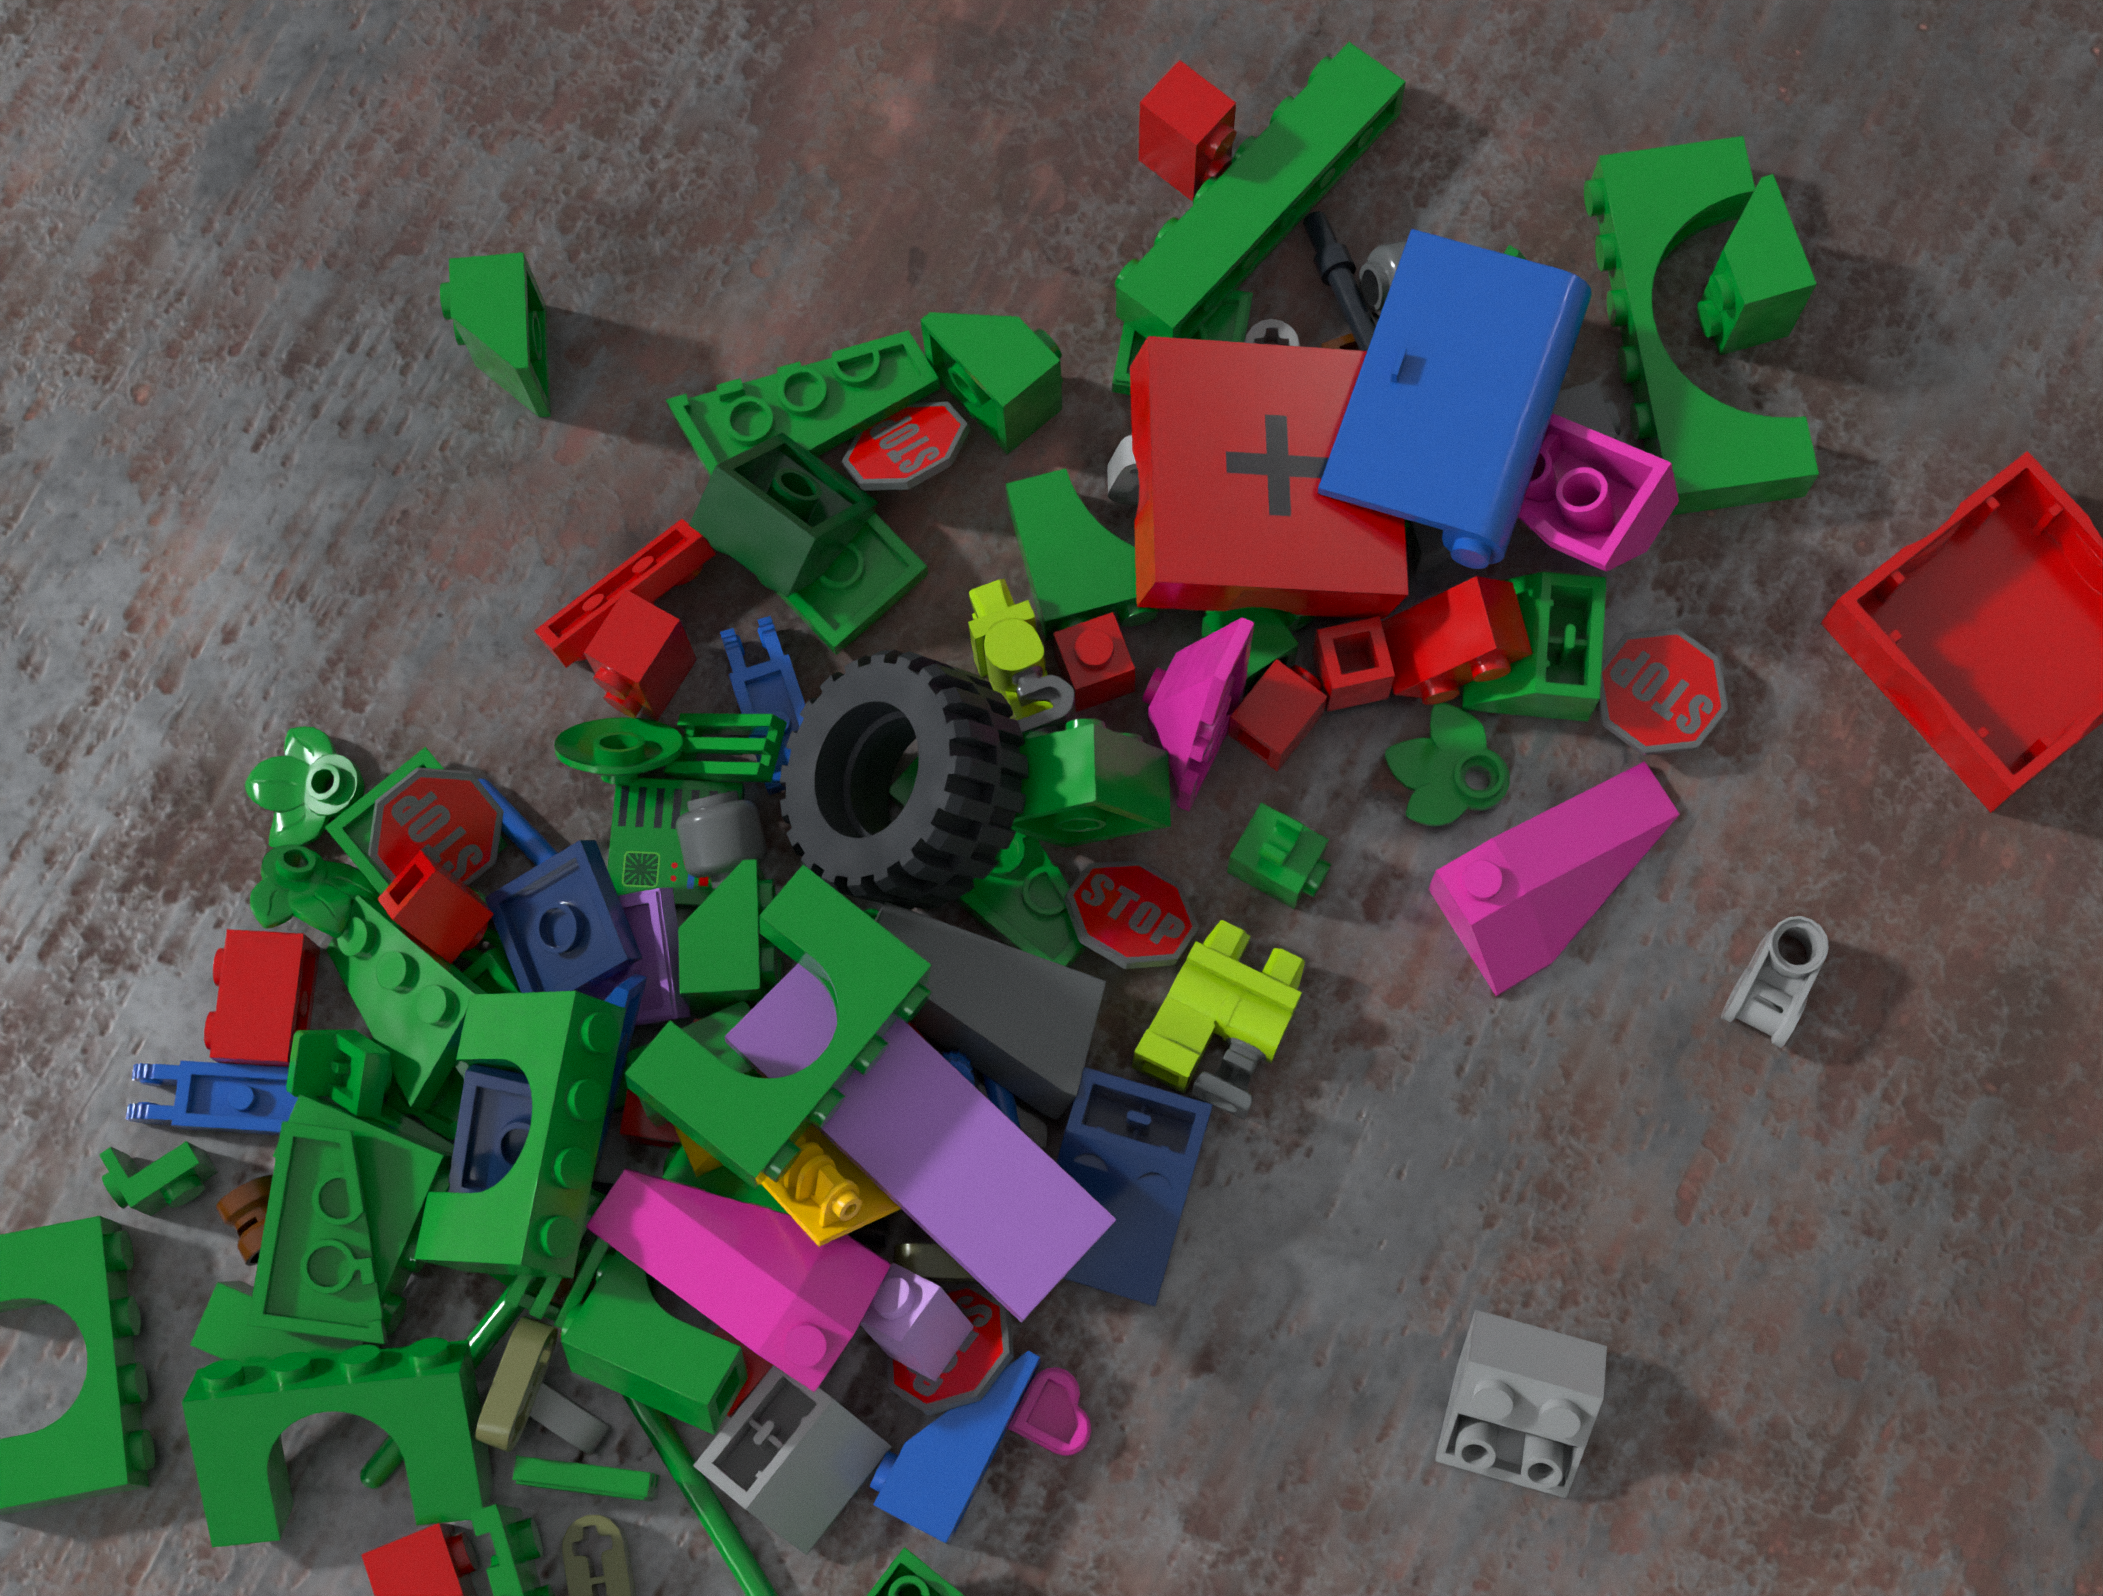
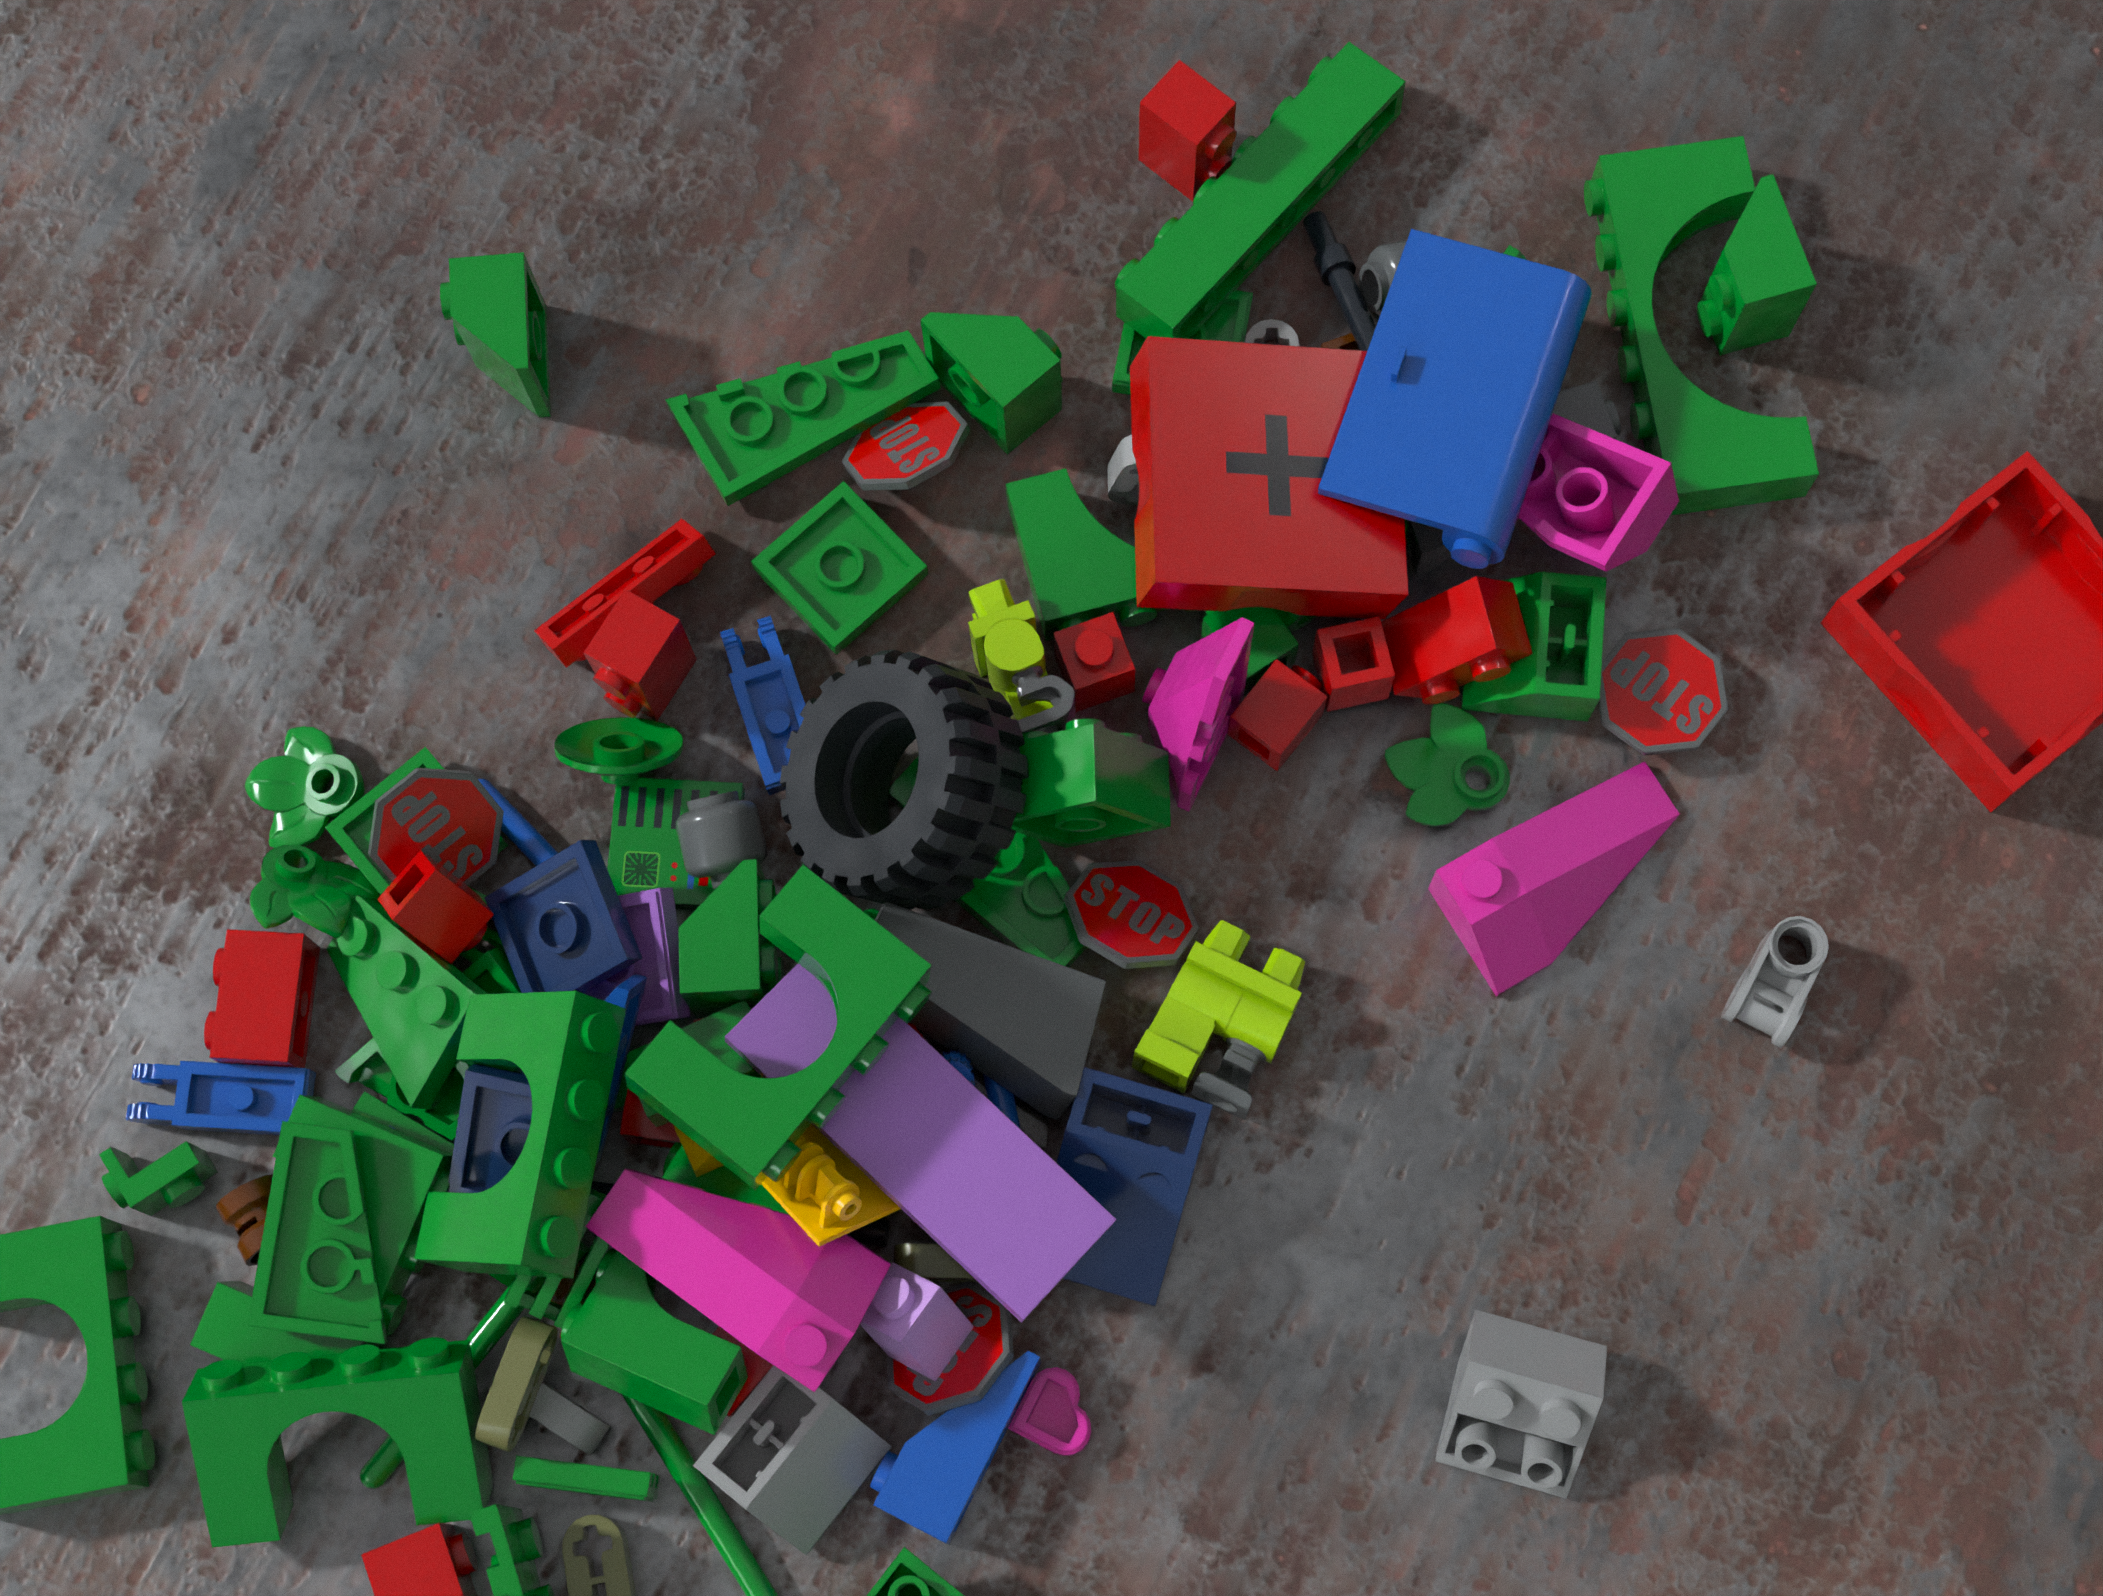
green bracket [286,1029,392,1117] -> none
green tile [664,713,787,782] -> none
dark green slope [689,432,879,597] -> none
green brick [1227,802,1332,909] -> none

